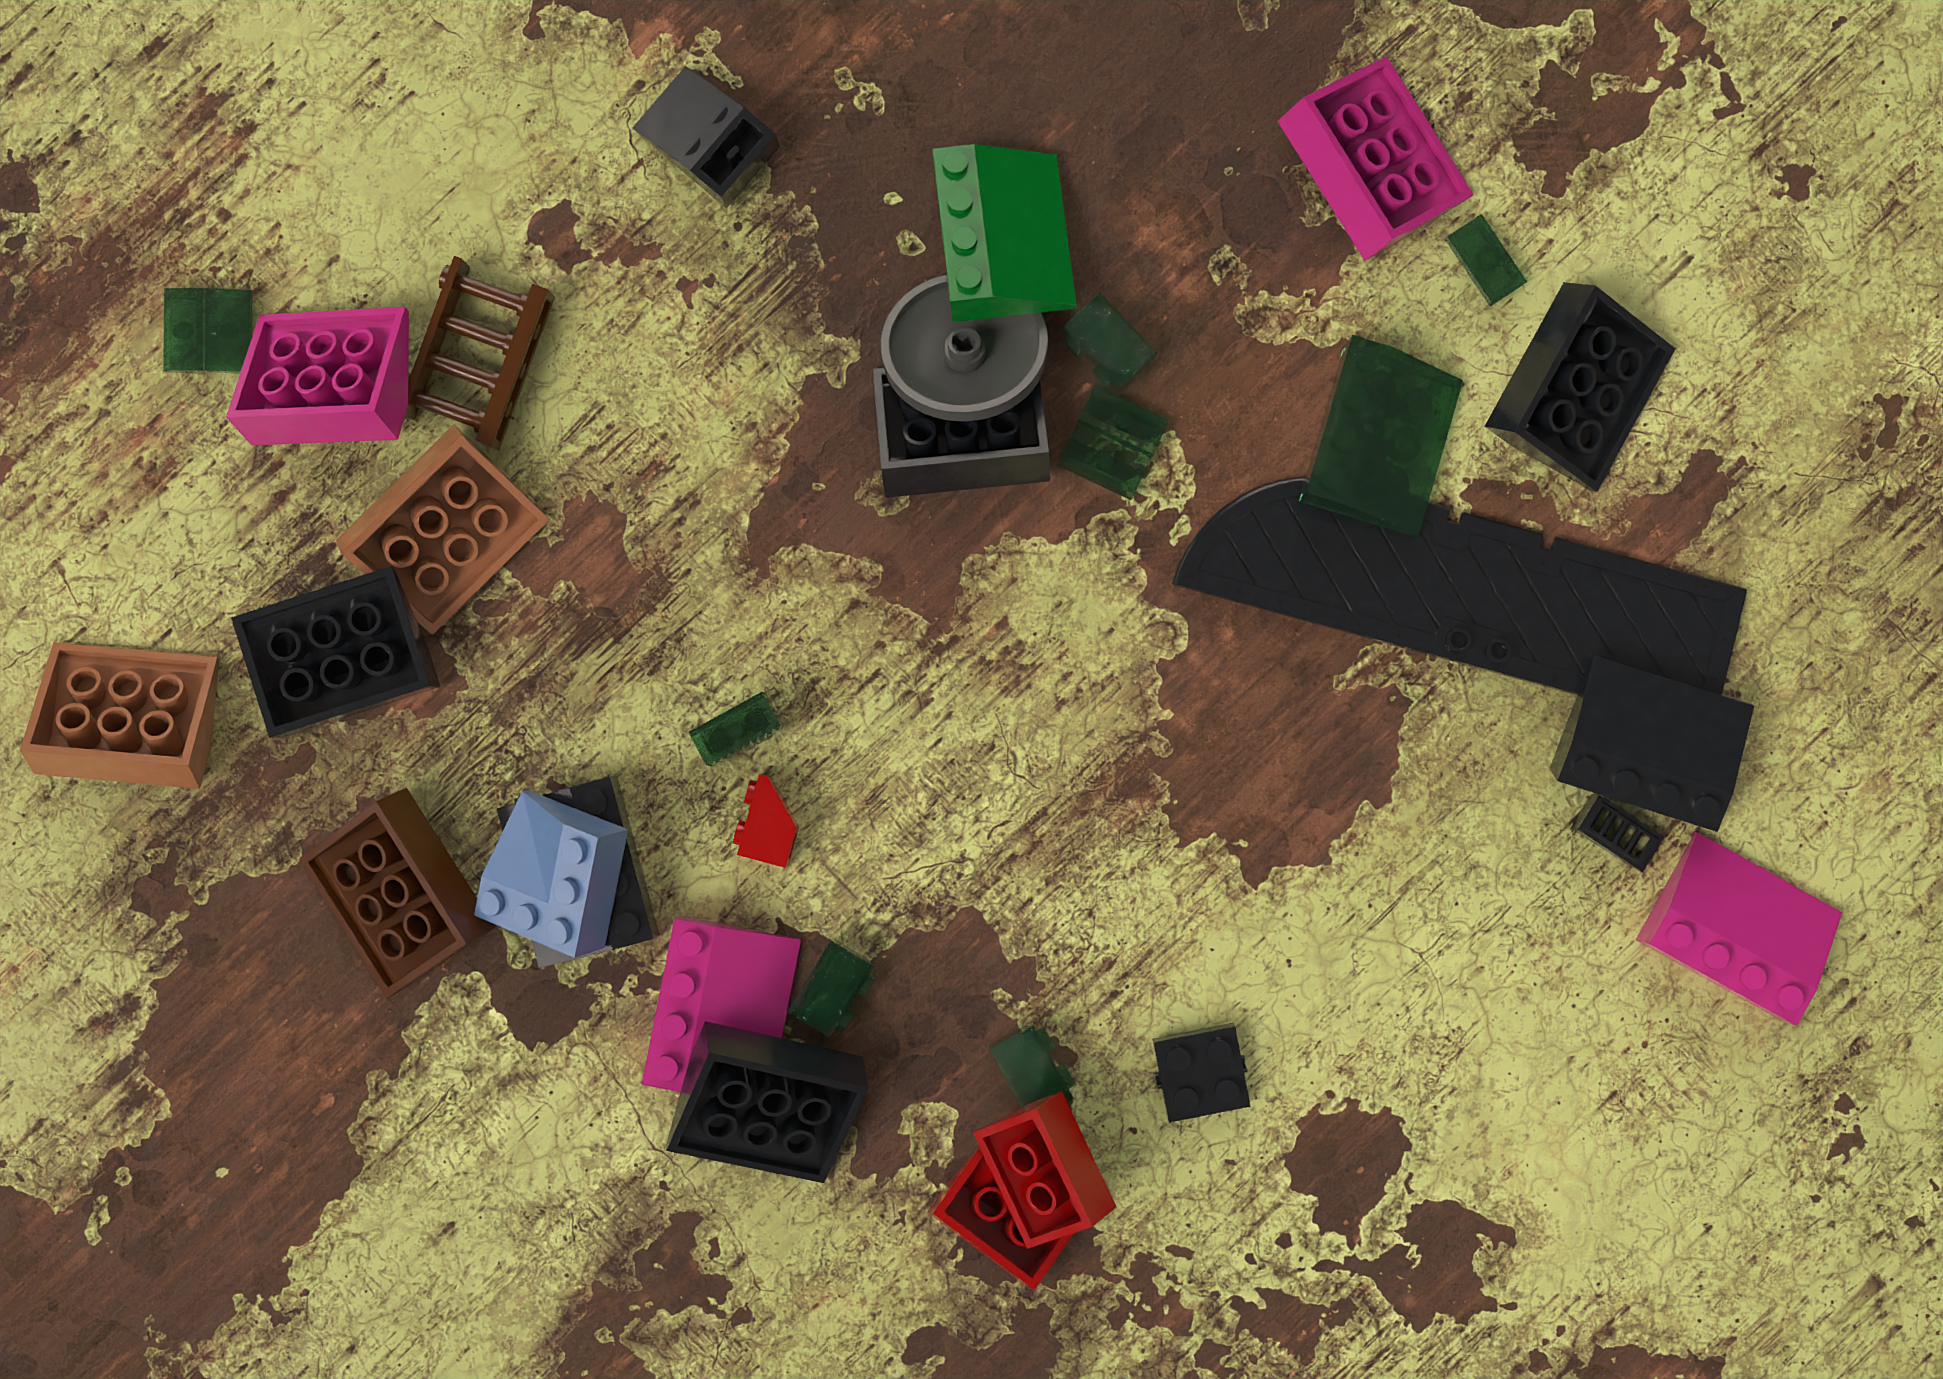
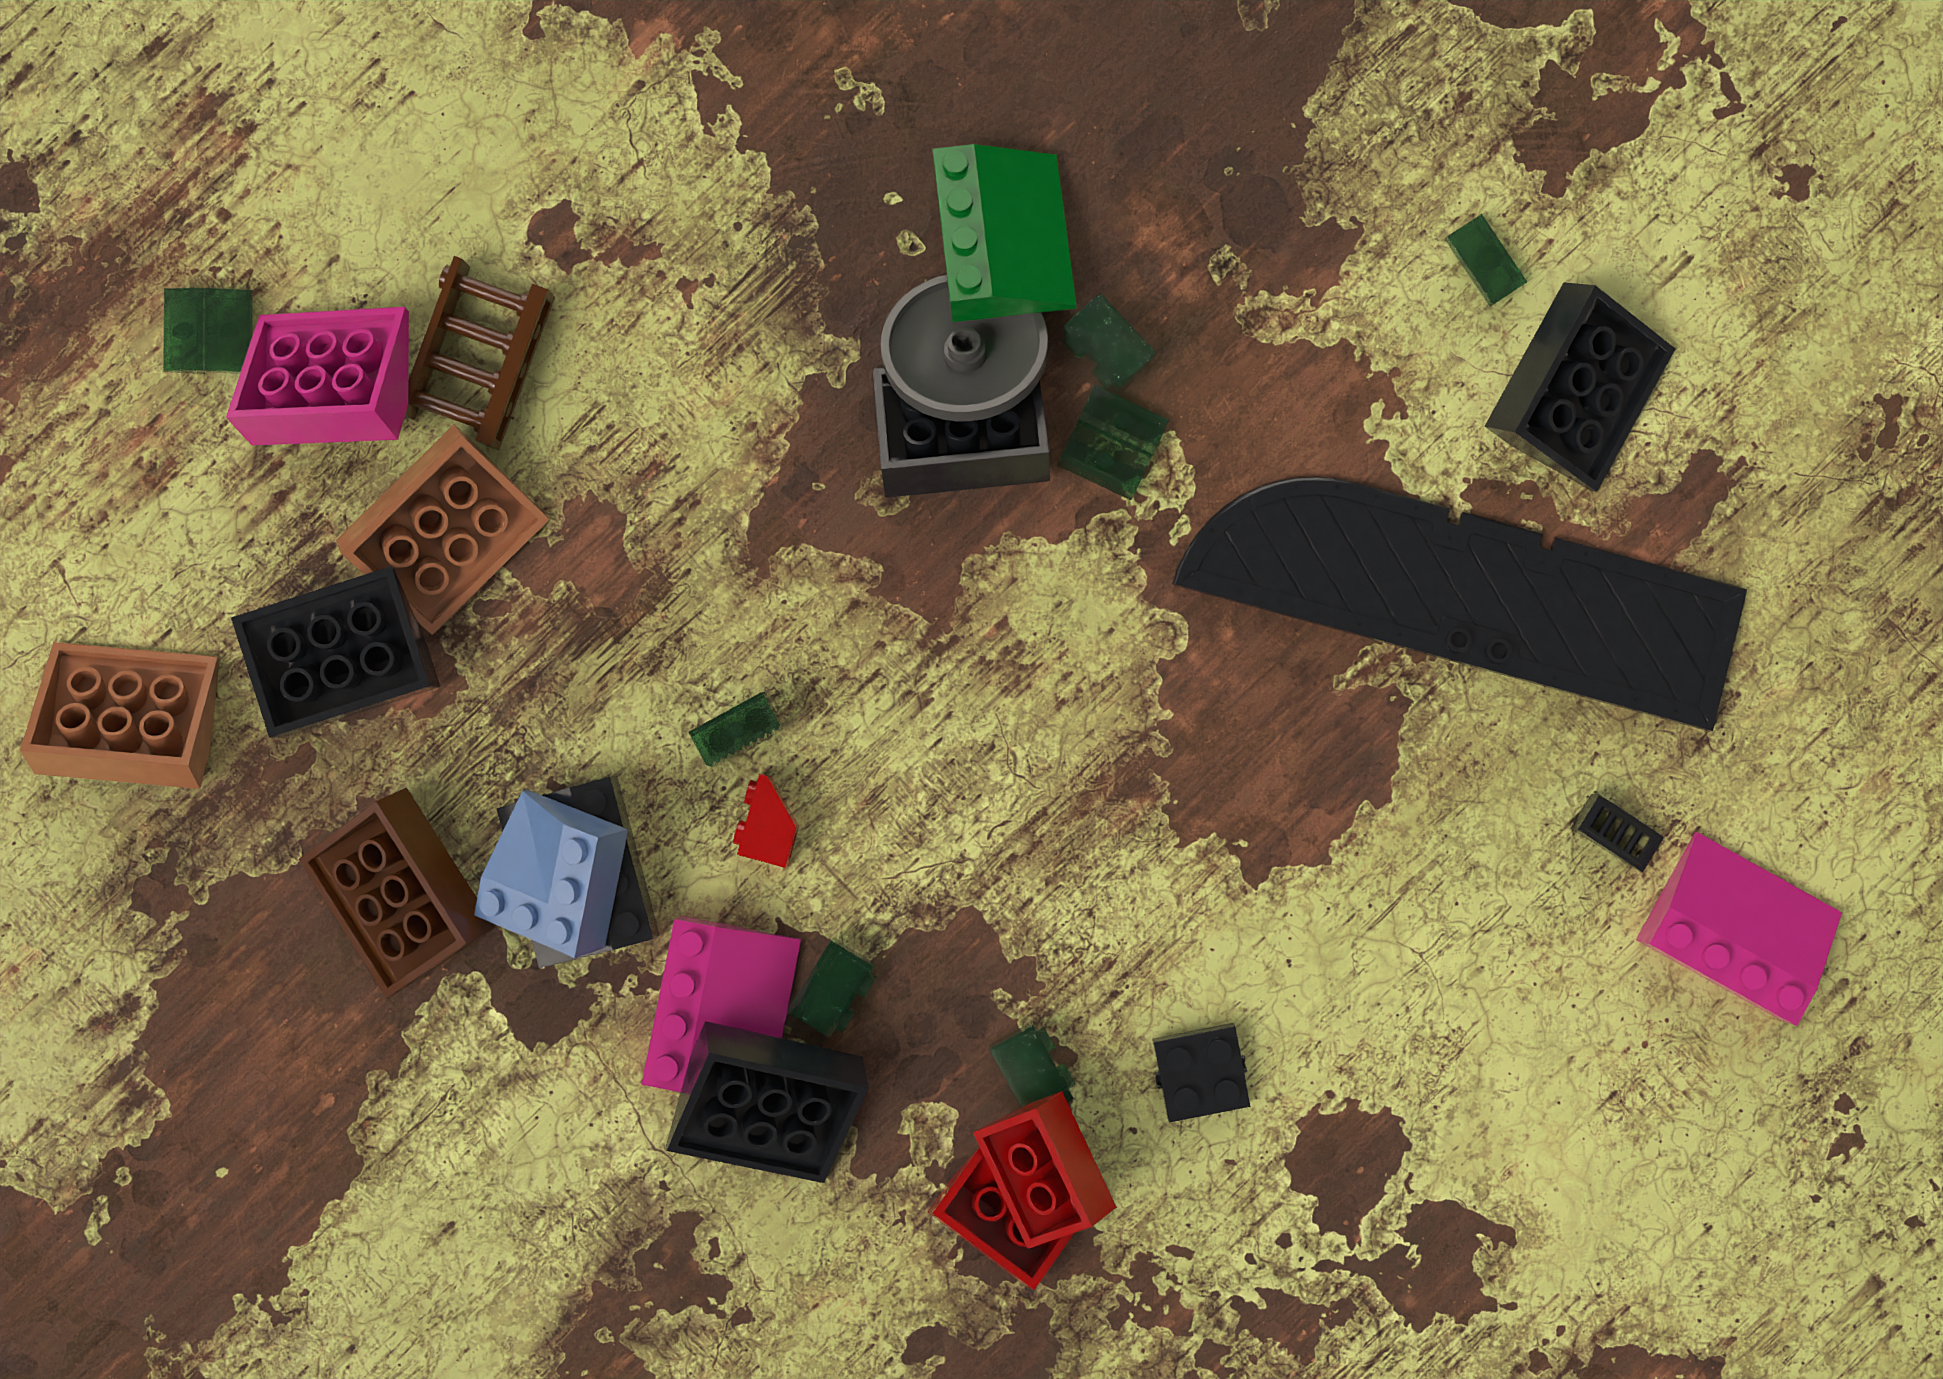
black slope [632,66,780,209] -> none
dark pink slope [1277,56,1474,261] -> none
clear green slope [1299,335,1463,537] -> none
black slope [1550,654,1754,832] -> none

